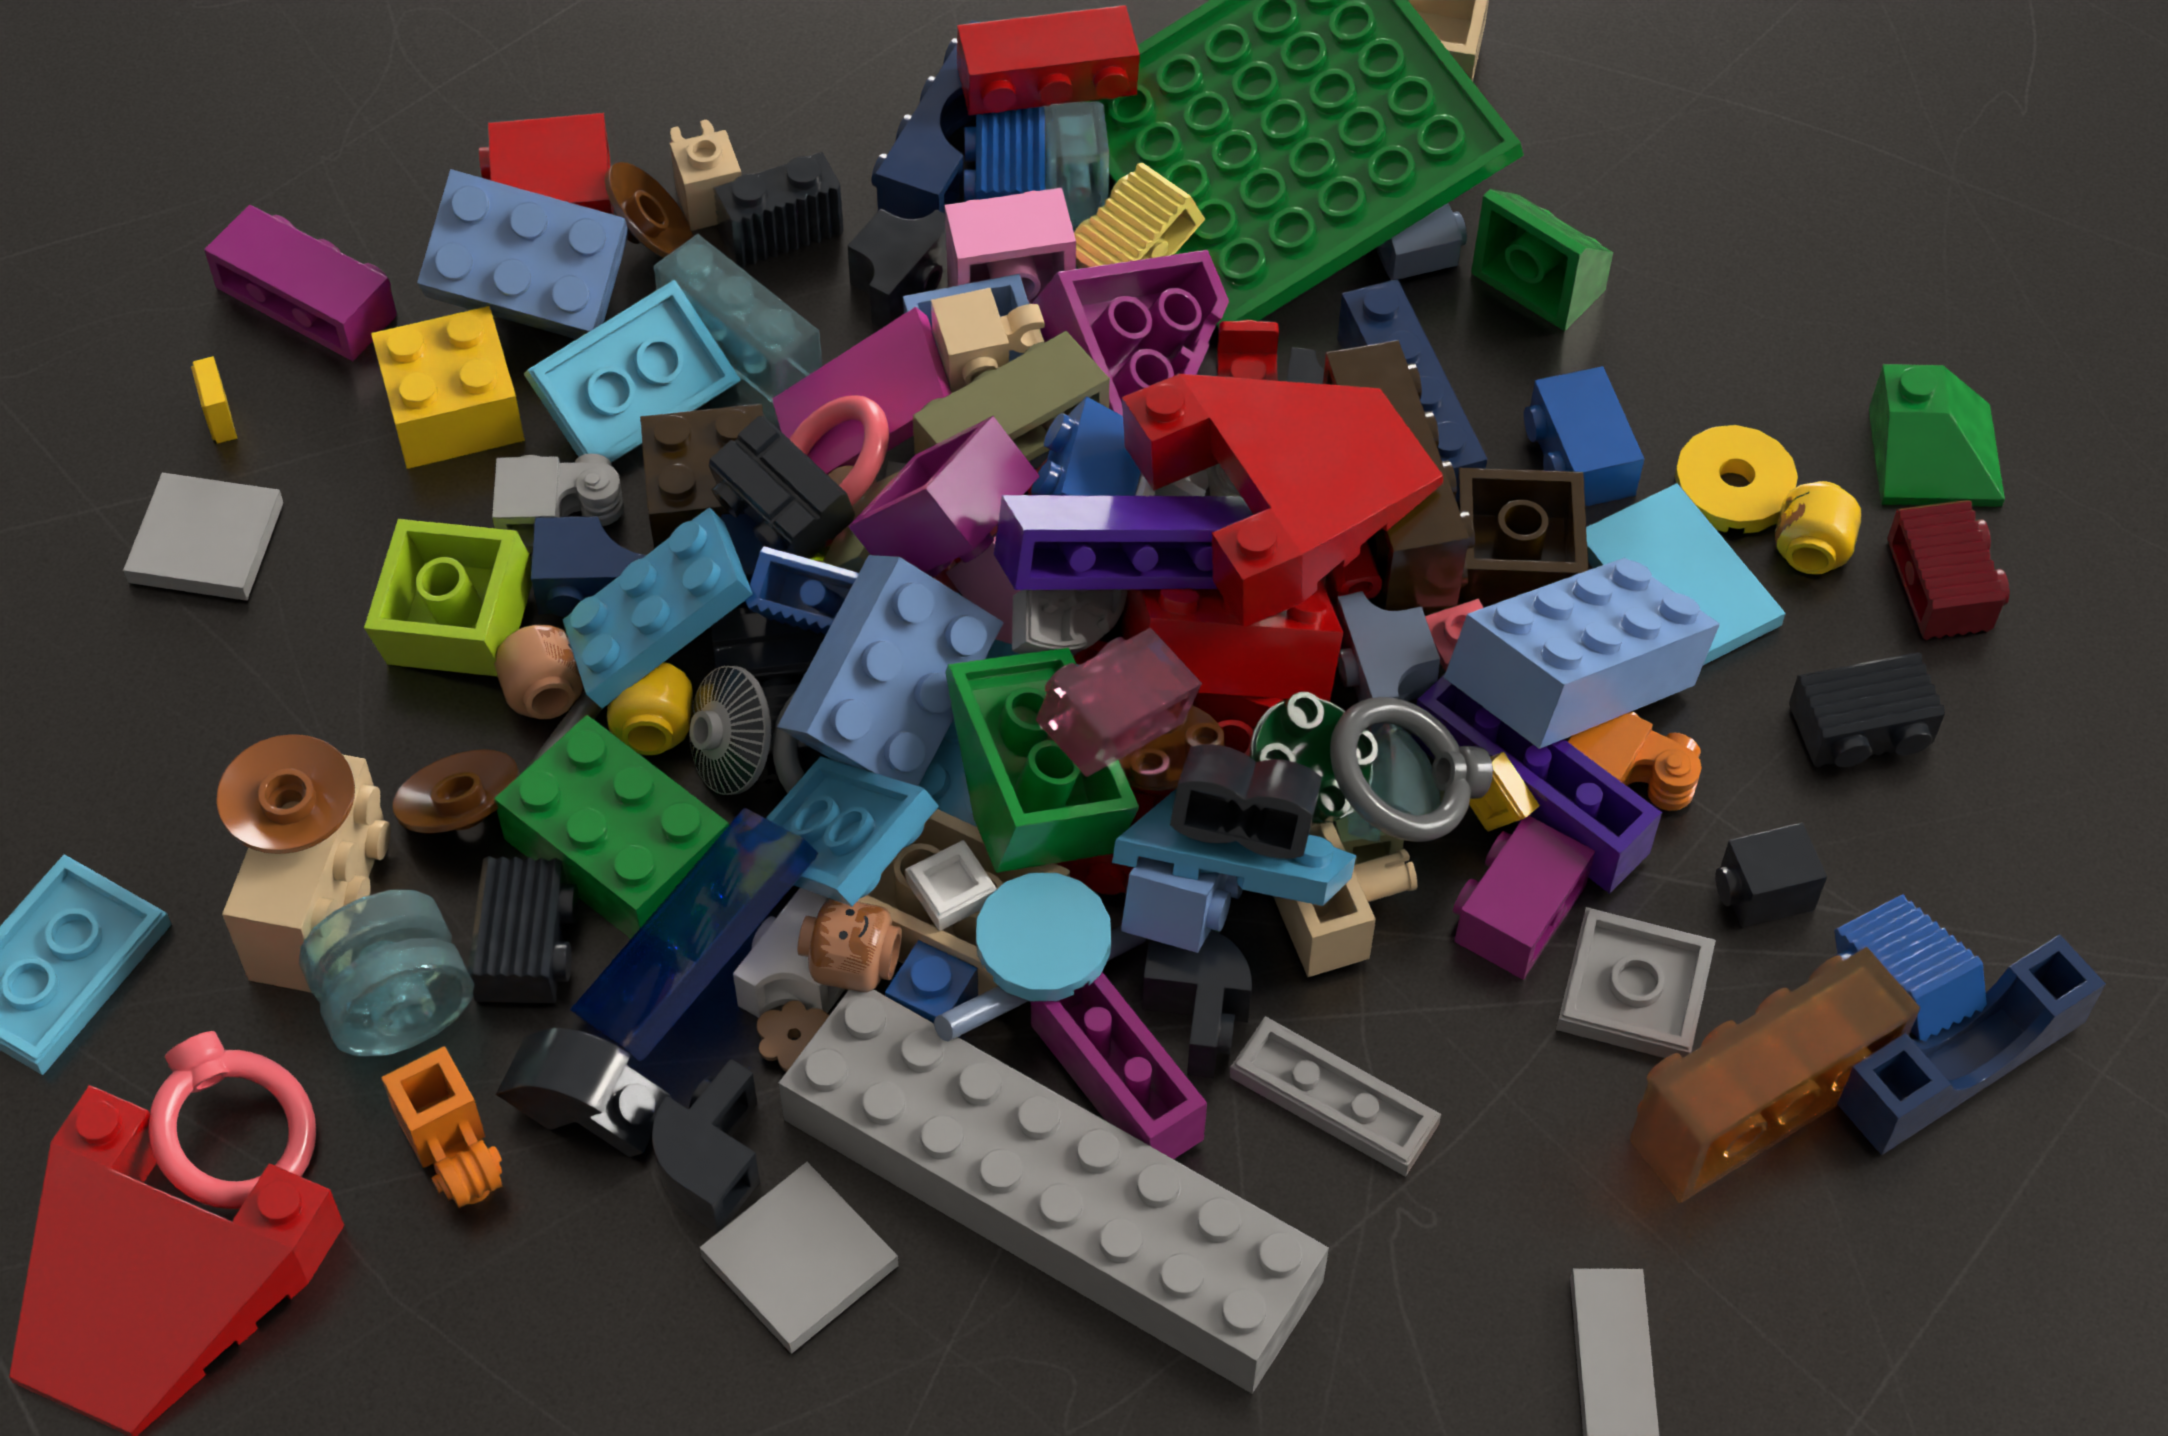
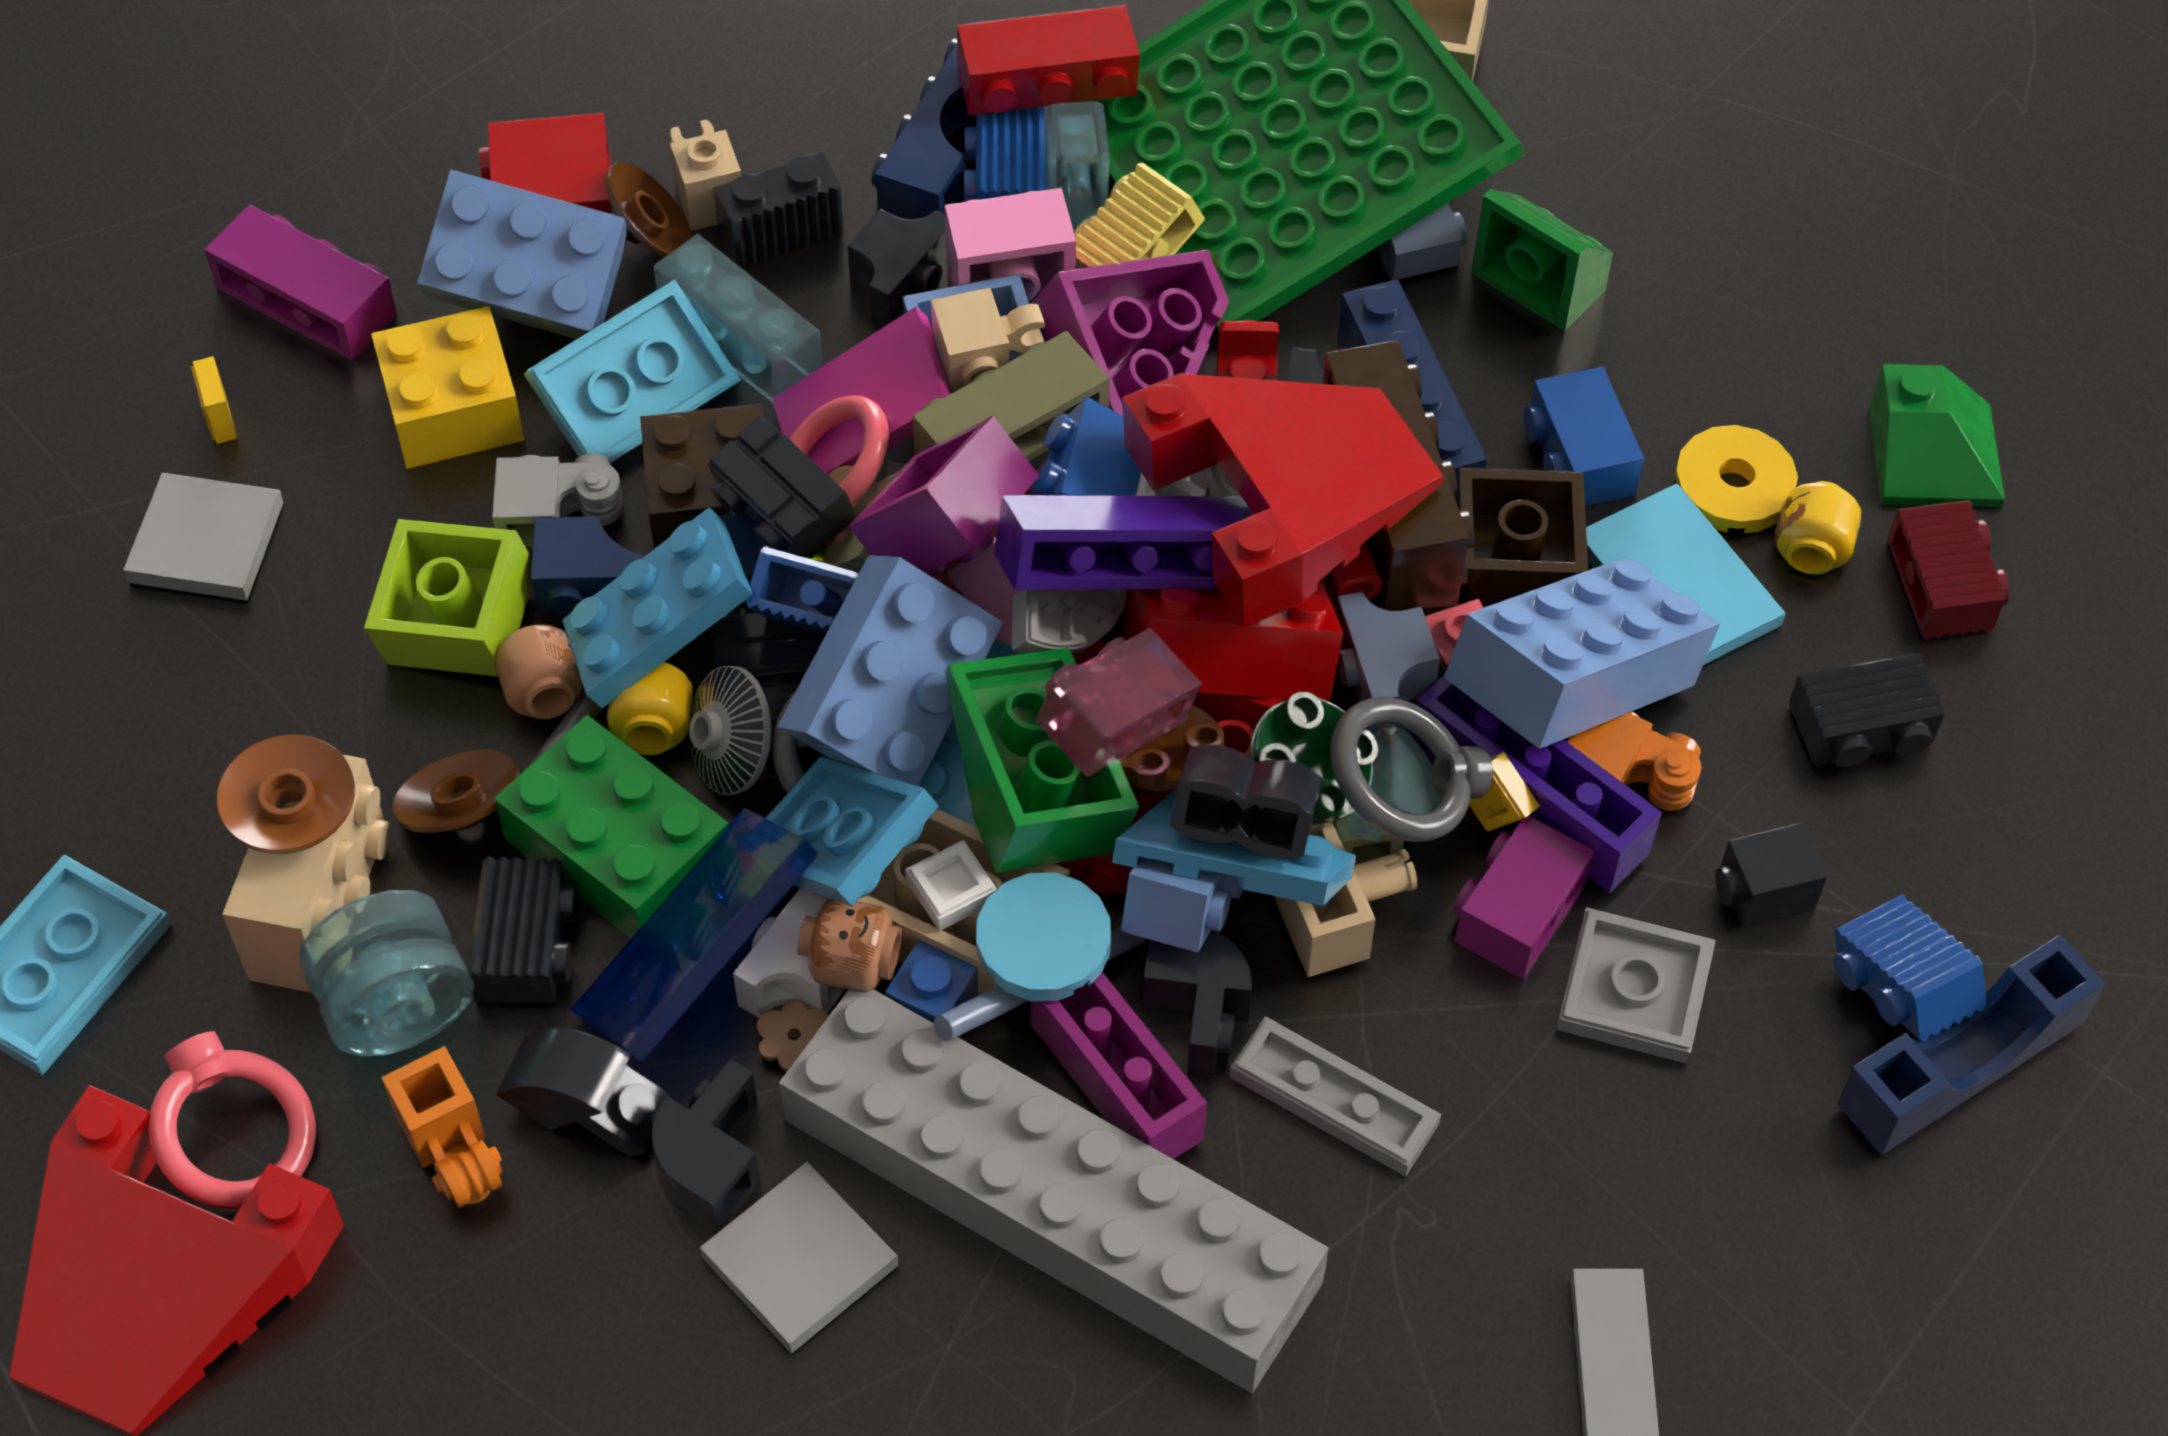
clear orange brick [1630,947,1920,1203] -> none

